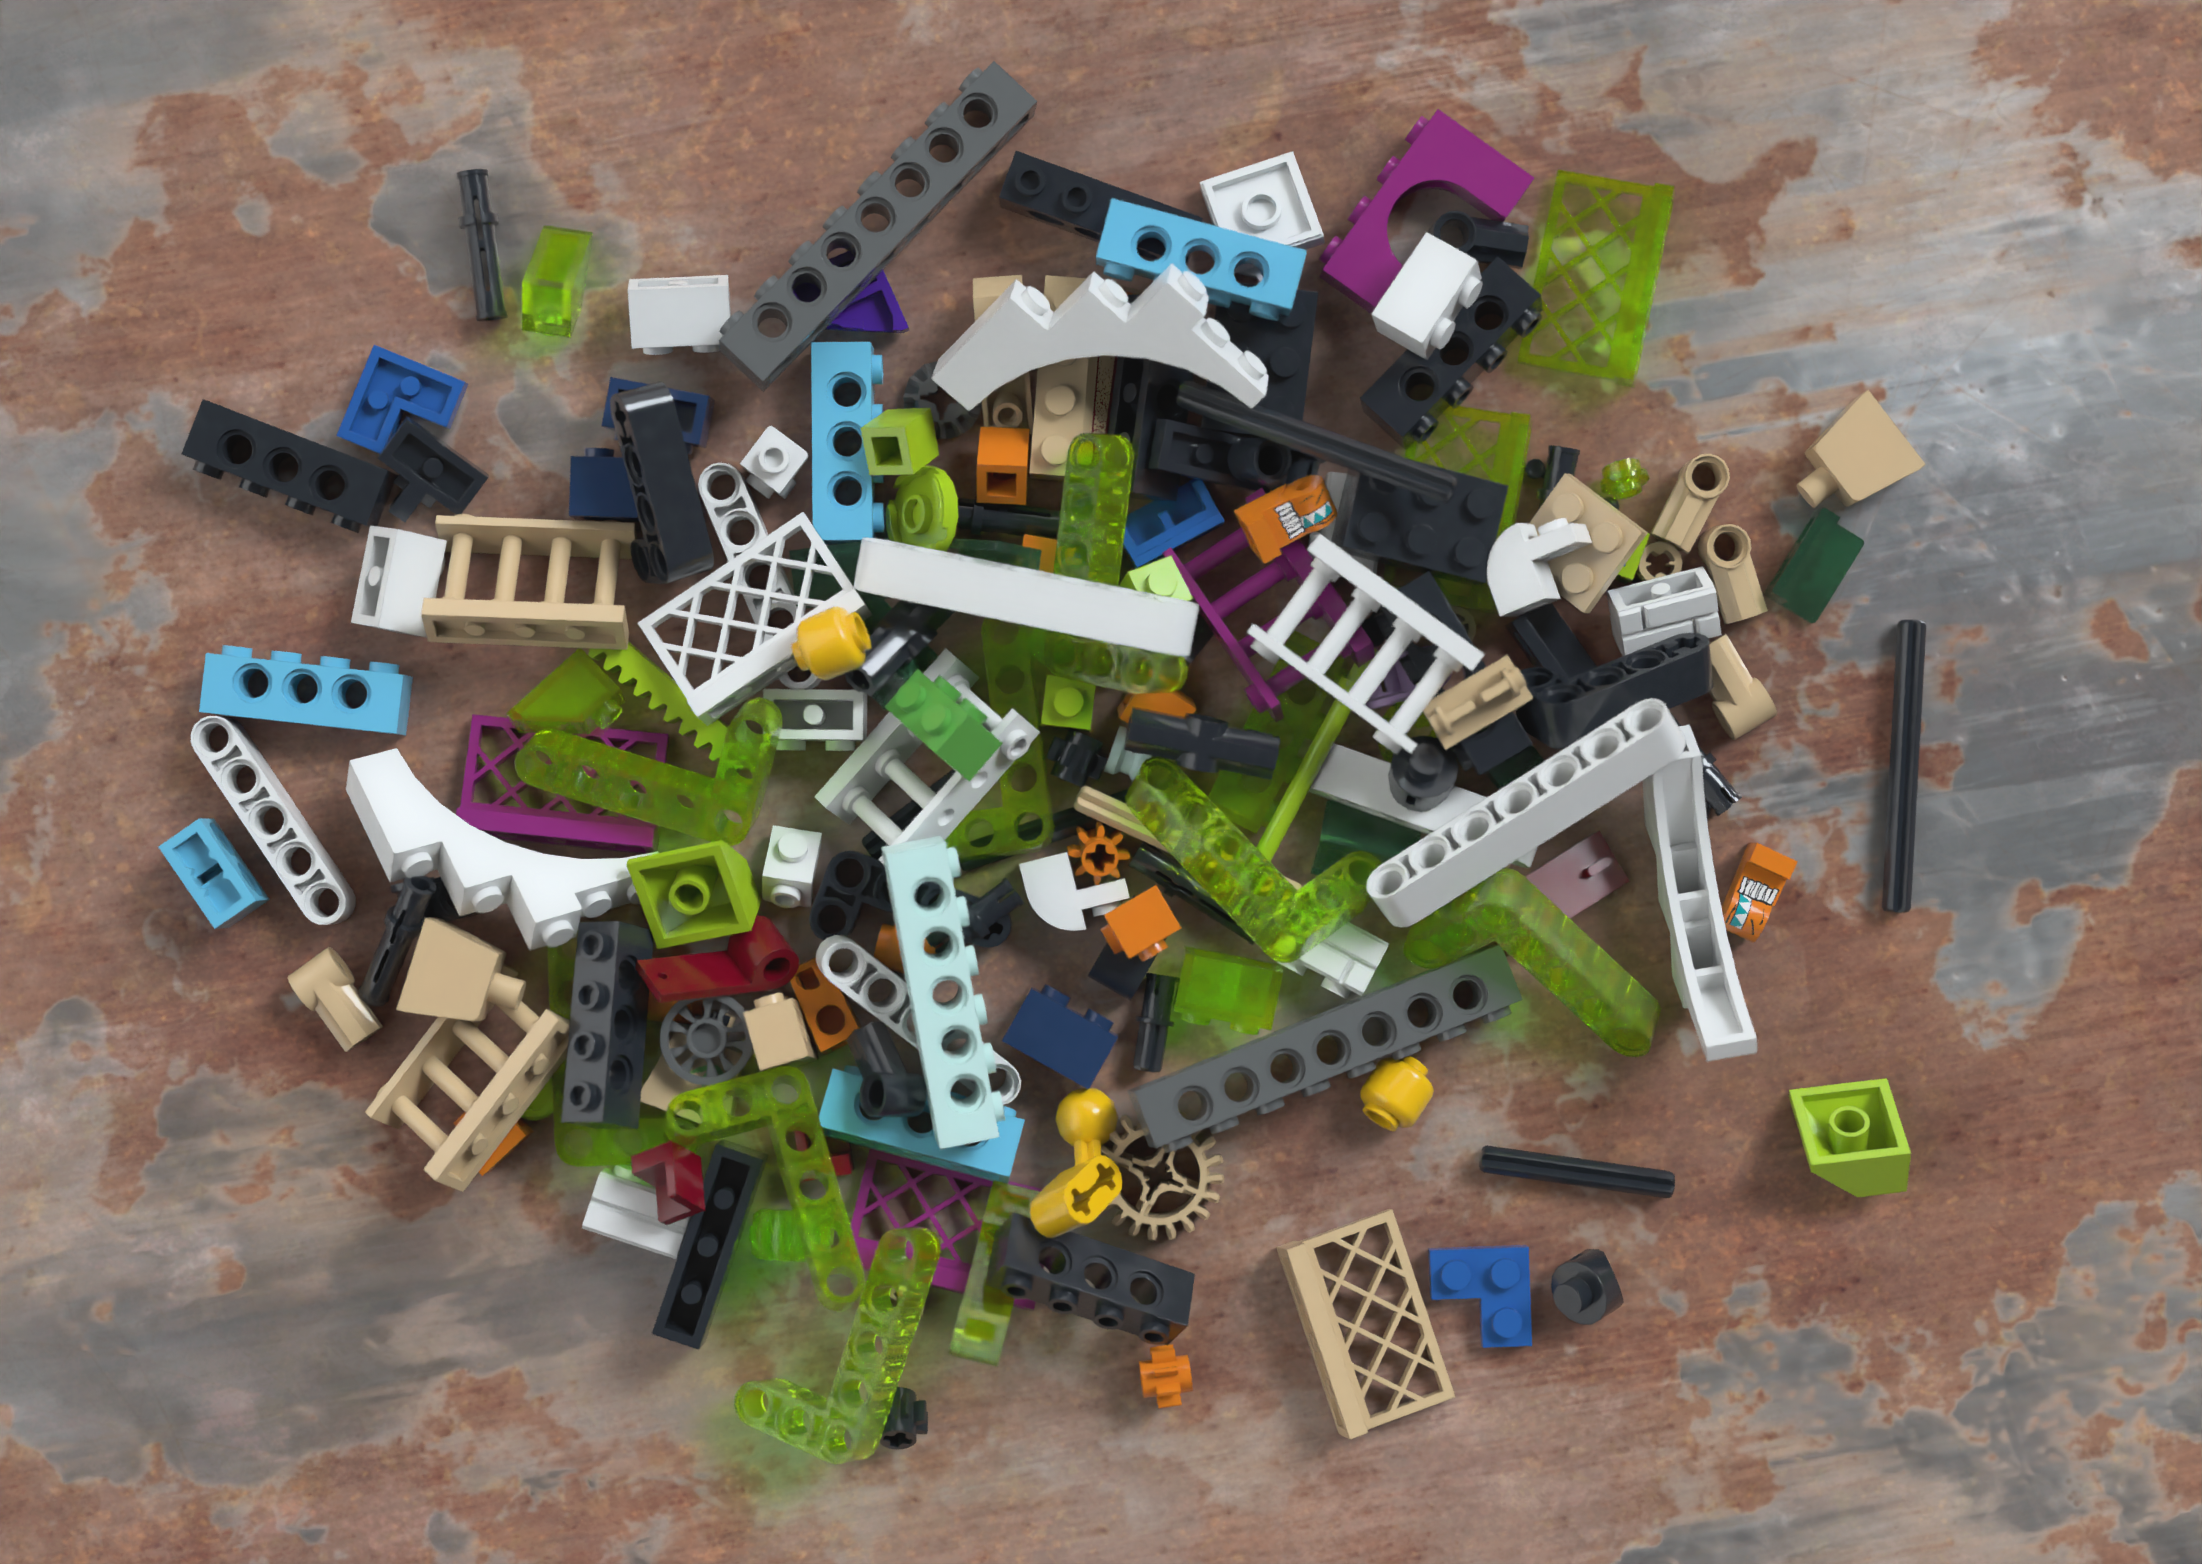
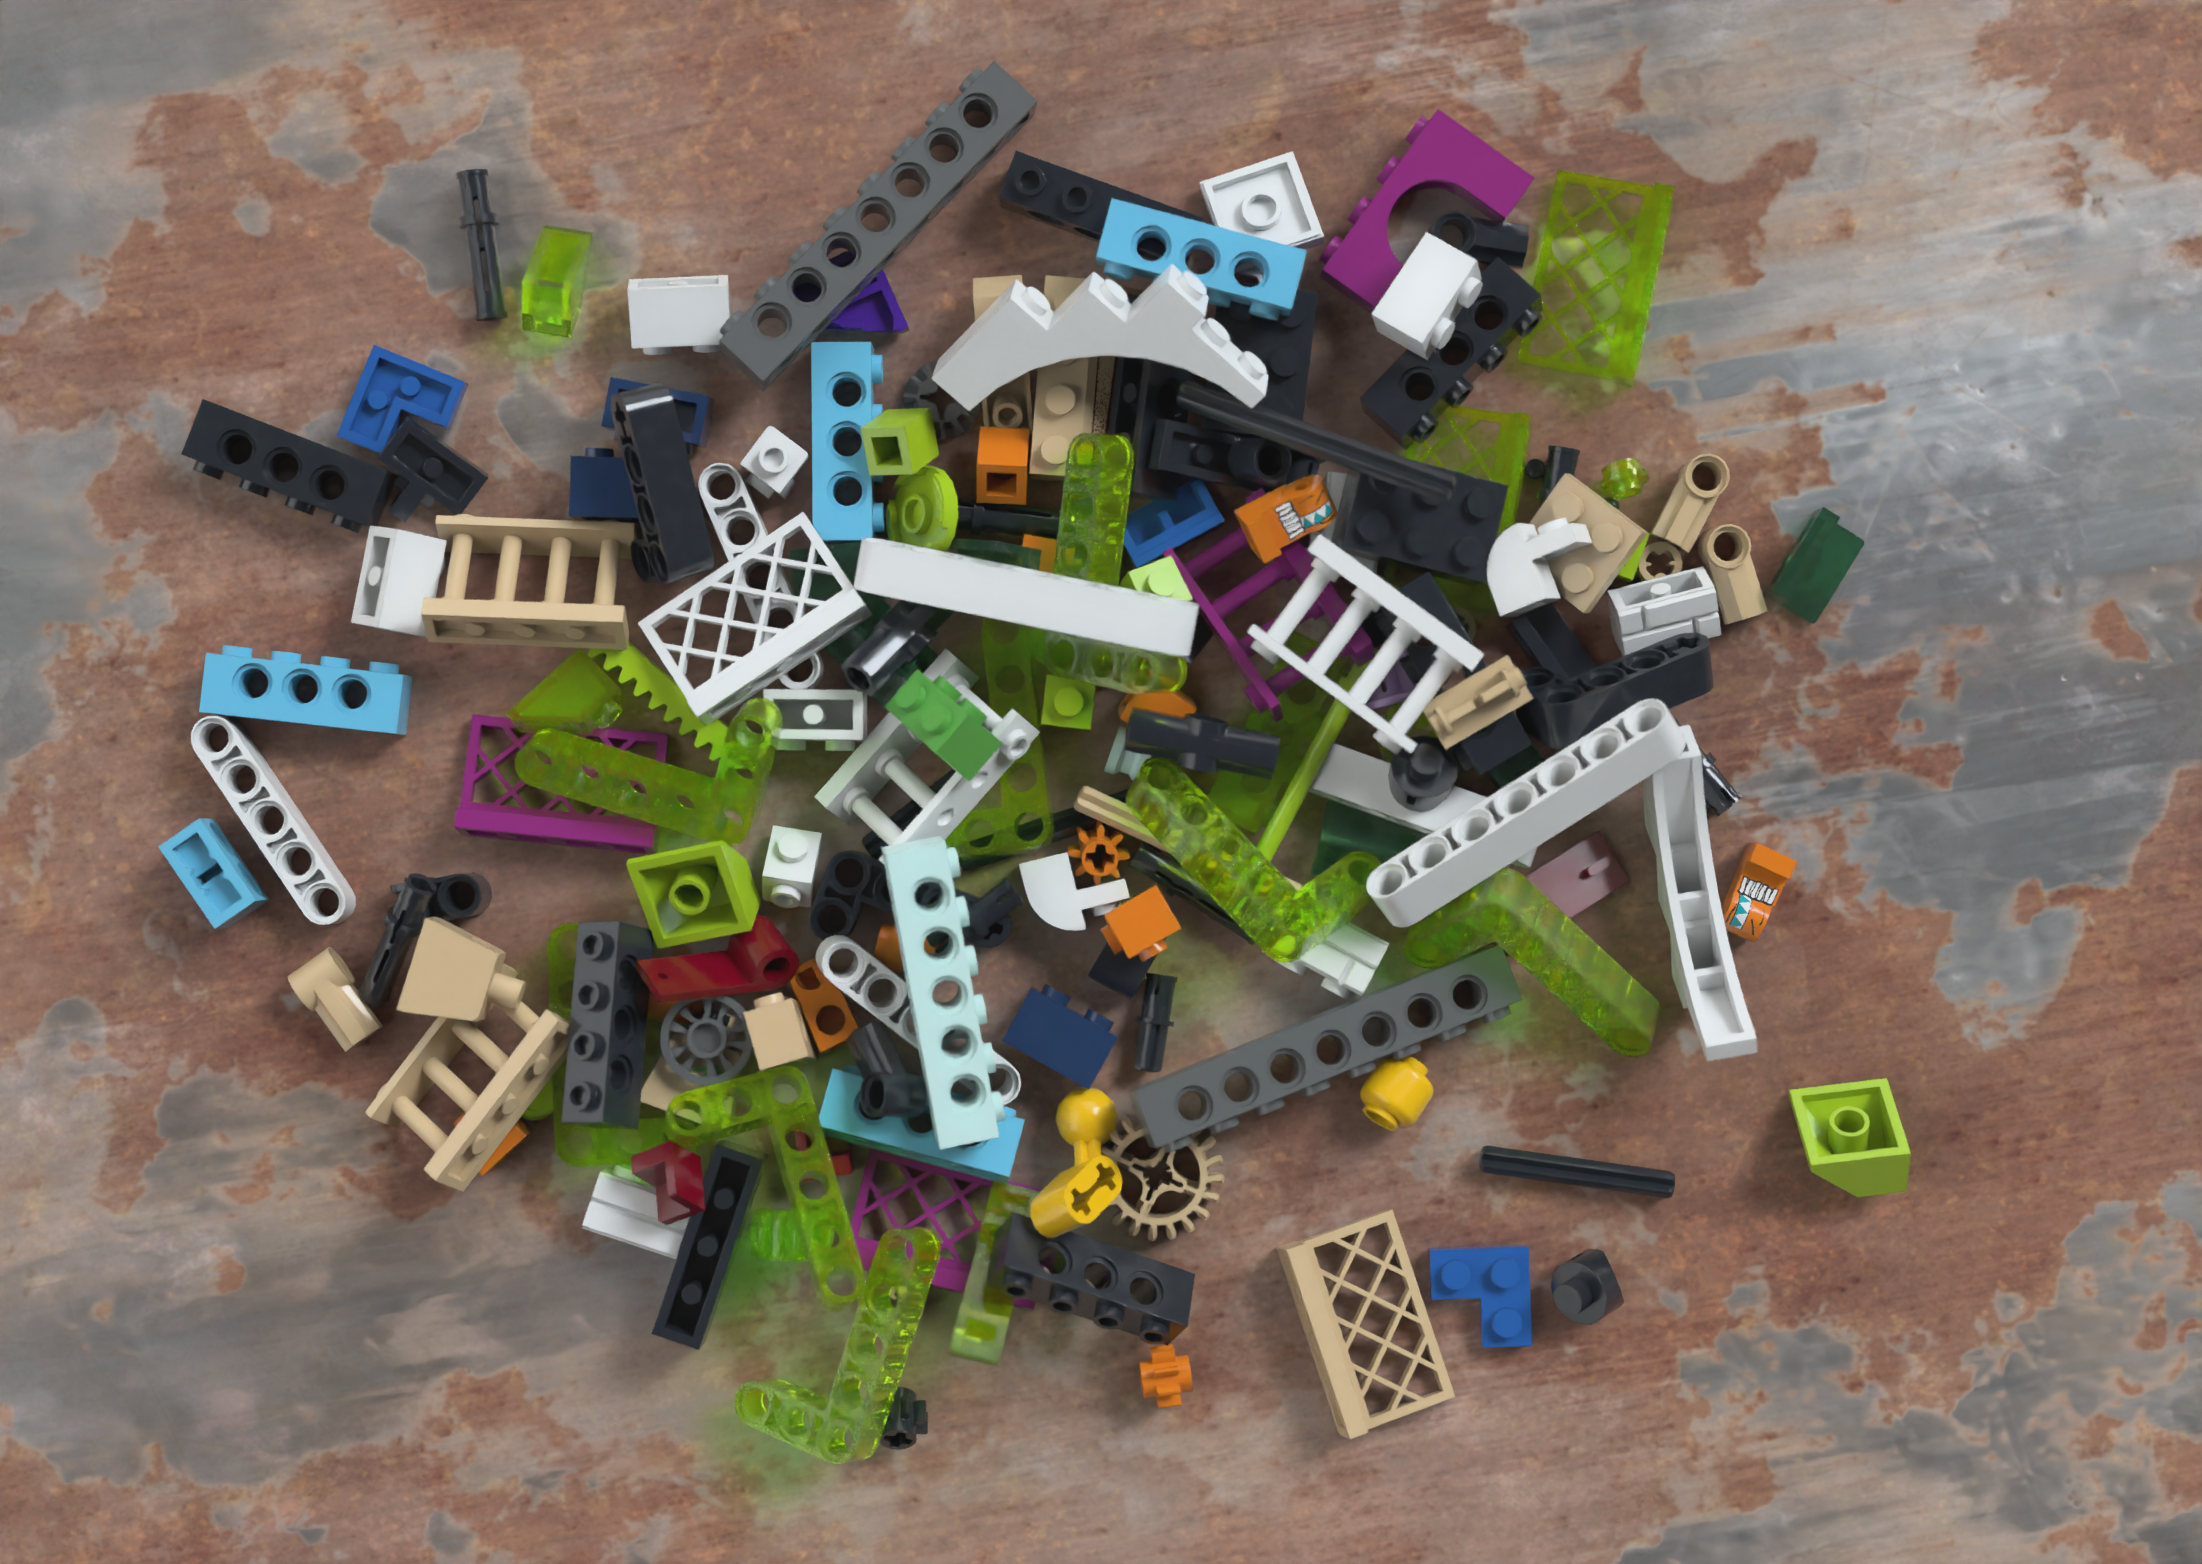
white arch [346,748,659,950] -> none
yellow head [791,606,871,681] -> none
black gear [1045,728,1108,788] -> none
clear neon green brick [1173,945,1283,1035] -> none
tan piece [1709,634,1777,740] -> none
tan torso [1796,390,1926,508] -> none
black axle [1882,619,1926,913] -> none

